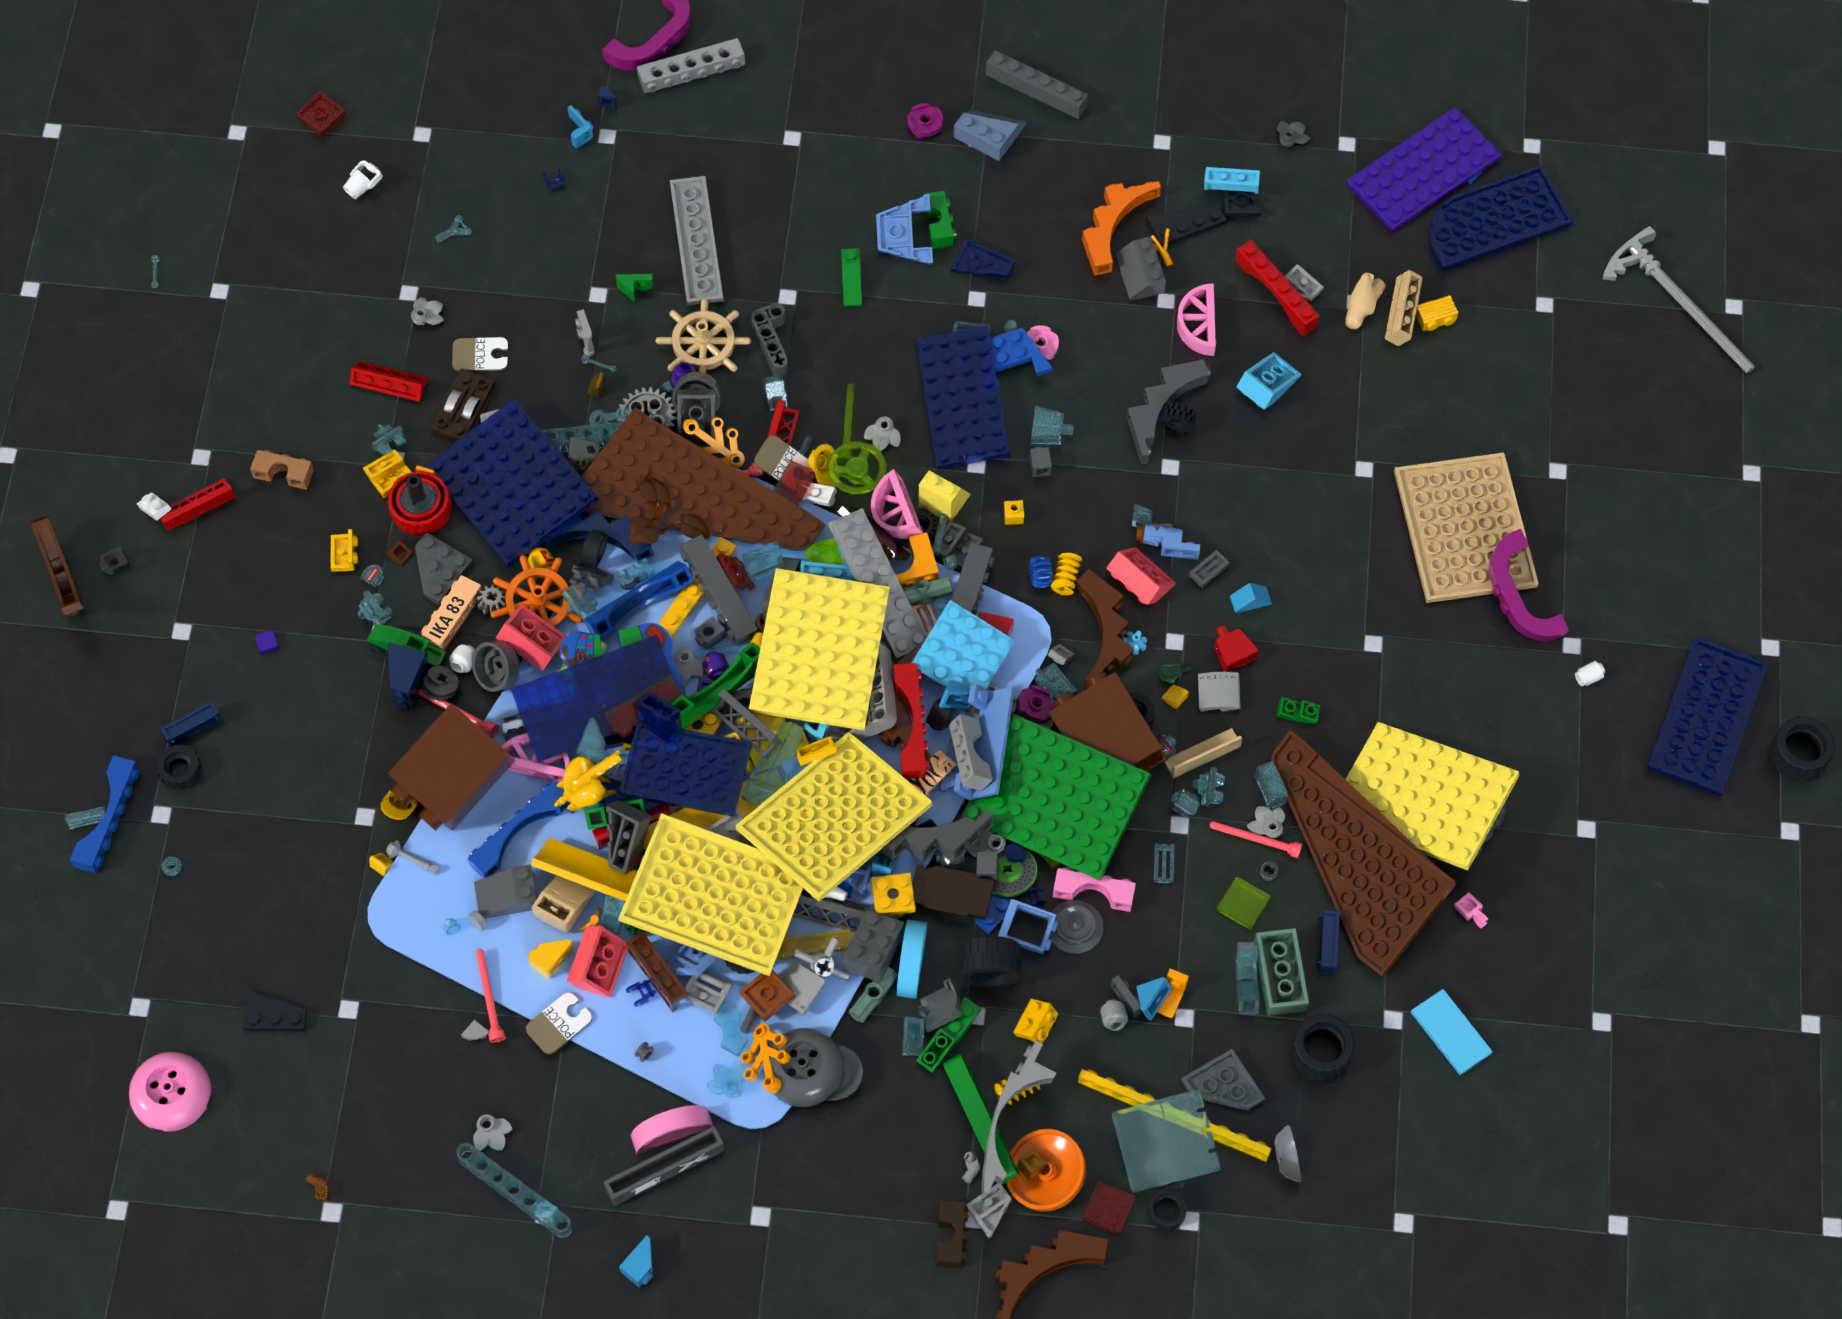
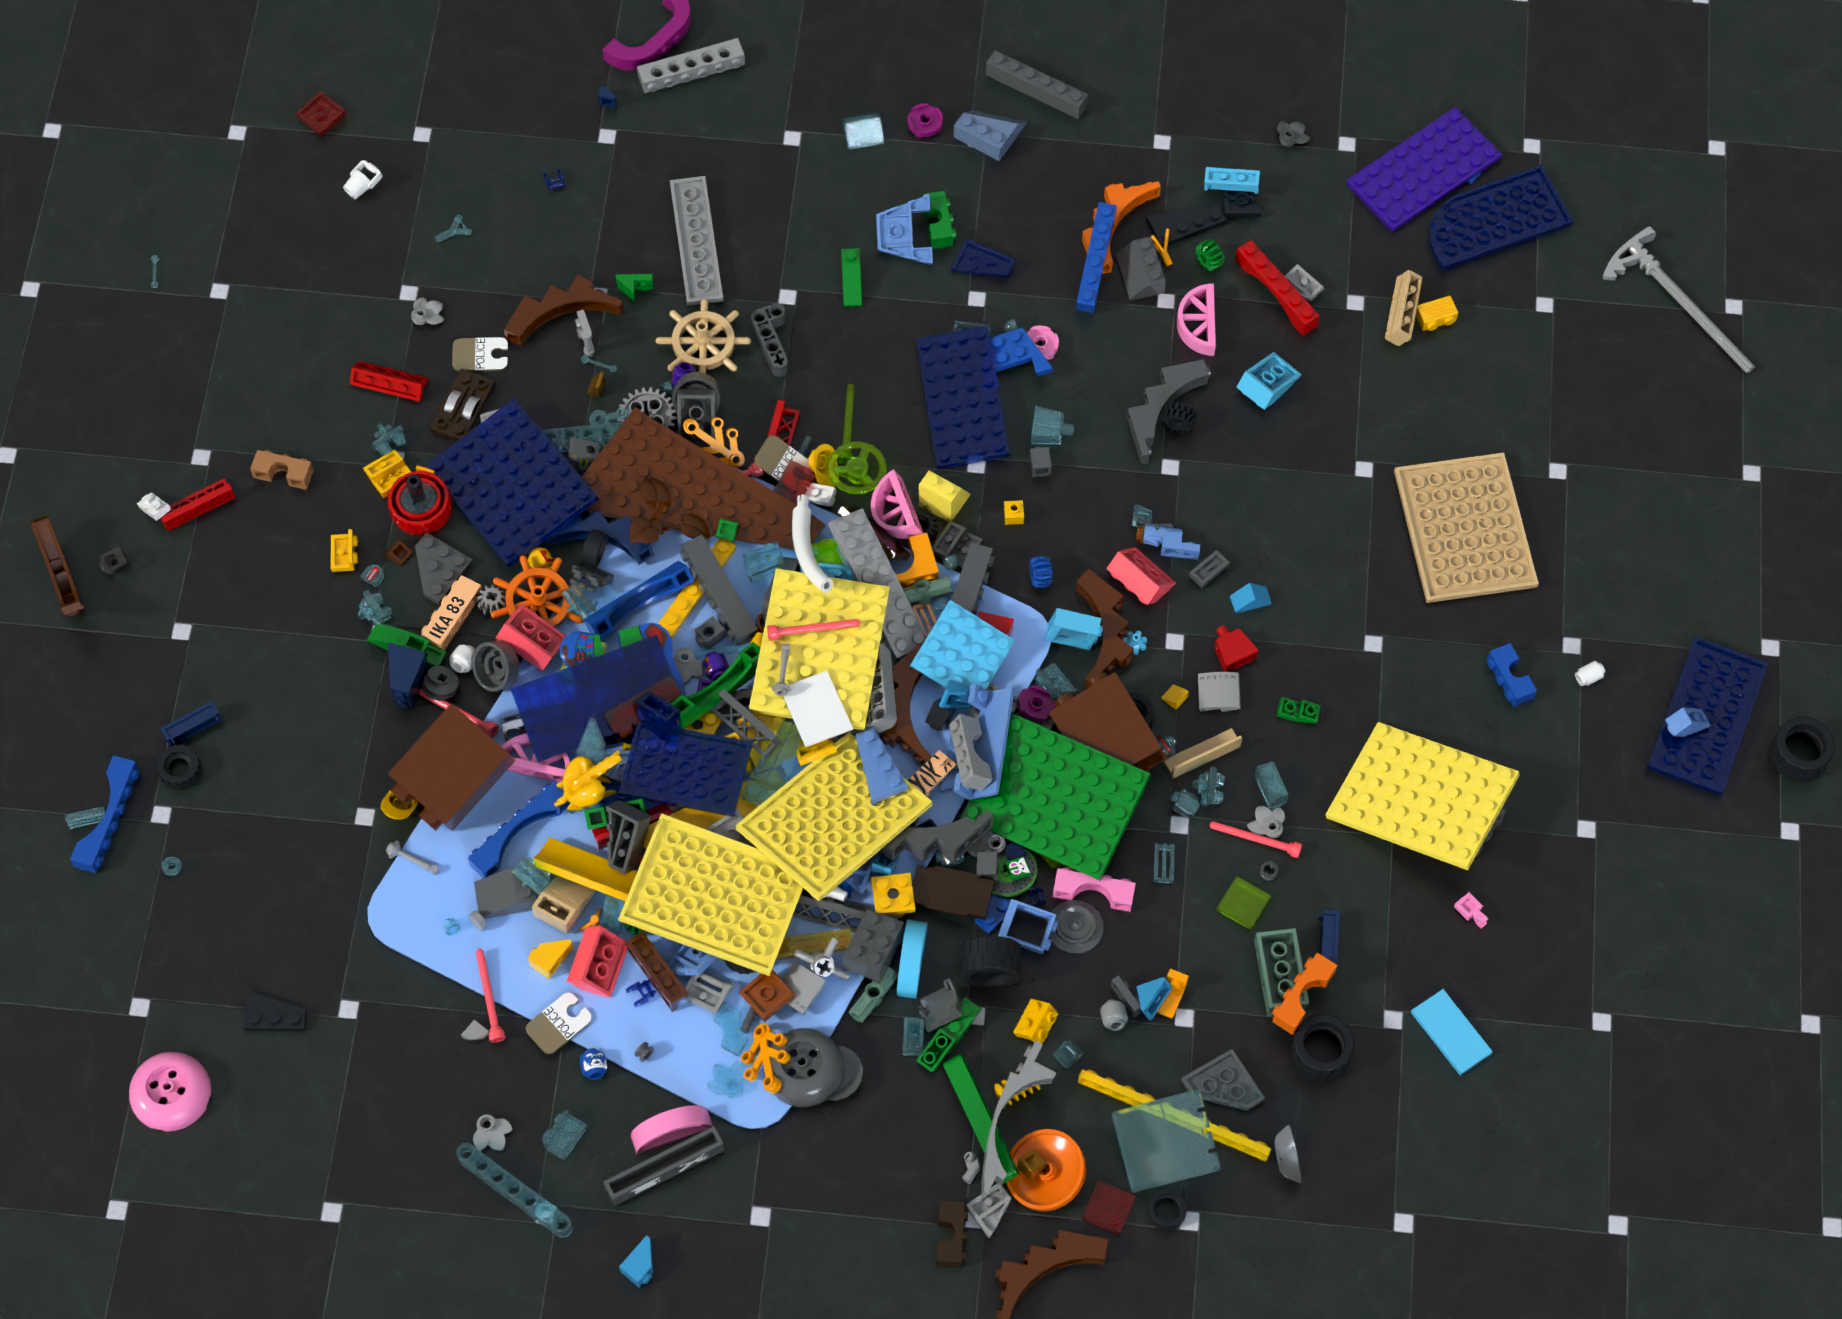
dark purple tile [255,630,279,654] -> none
clear orange arm [306,1173,329,1200] -> none
yellow slope [370,853,394,877] -> none
dark azure bracket [568,105,593,149] -> none
clear light blue leg [618,558,655,591] -> none
clear red plate [716,554,755,590] -> none
clear light blue slope [761,374,788,411] -> none
light grey plate [864,417,901,453] -> none
red arch [893,663,929,779] -> none
clear light blue piece [932,513,948,555] -> none
light grey plate [1048,644,1075,665] -> none
yellow piece [1051,553,1082,596] -> none
clear green piece [1159,663,1192,683] -> none
clear light blue arch [1235,942,1259,1014] -> none
reddish brown wing [1271,730,1457,977] -> none
tan animal [1345,273,1386,330] -> none
magenta arch [1489,529,1569,641] -> none
none -> reddish brown arch [504,275,624,346]
none -> clear light blue hips [512,857,551,895]
none -> clear light blue bracket [542,1109,588,1161]
none -> blue head [579,1048,607,1080]
none -> green tile [715,519,739,542]
none -> coral piece [767,619,861,641]
none -> light grey piece [771,644,791,696]
none -> white sticker [783,671,853,747]
none -> white animal [792,494,833,593]
none -> clear light blue slope [842,113,884,150]
none -> medium blue wing [855,727,908,805]
none -> tile [1005,857,1031,881]
none -> medium azure window [1045,608,1103,650]
none -> clear light blue slope [1053,1040,1084,1069]
none -> blue arch [1076,202,1117,314]
none -> green gear [1195,239,1225,271]
none -> orange arch [1272,953,1338,1035]
none -> blue arch [1487,643,1537,707]
none -> medium blue slope [1665,707,1711,737]

